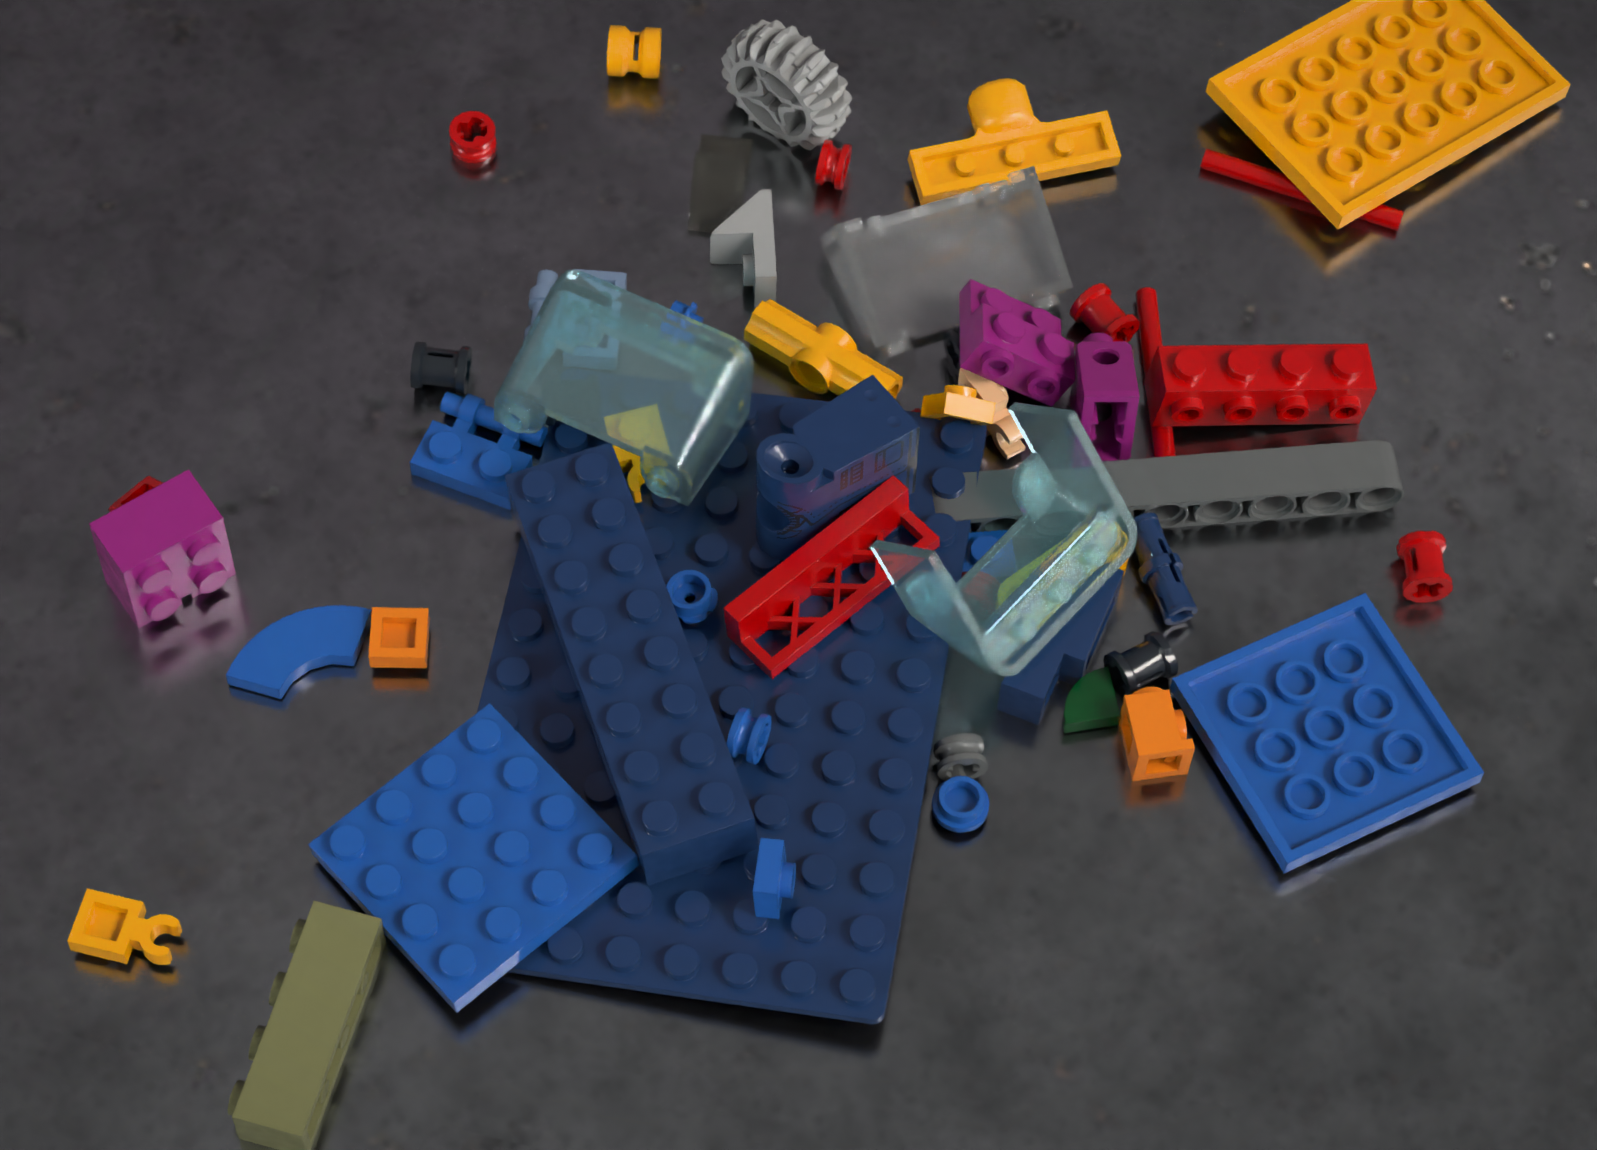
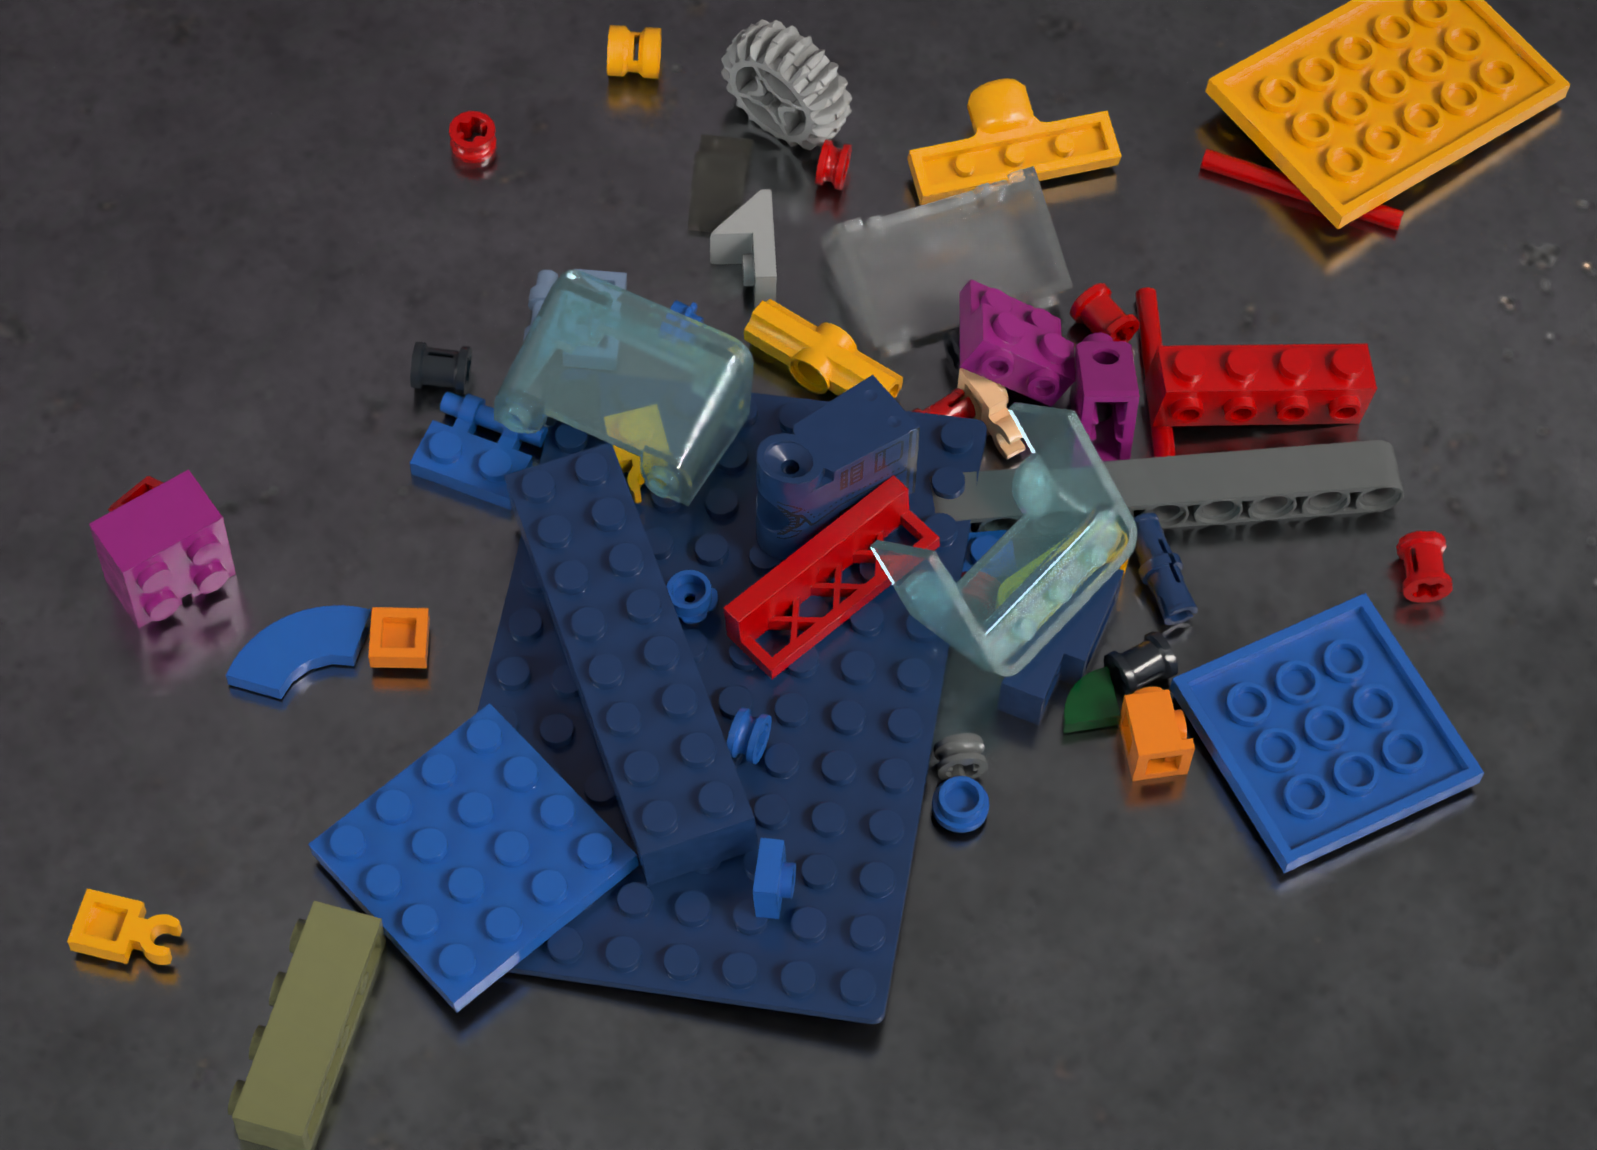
light orange plate [920,385,996,425] -> none

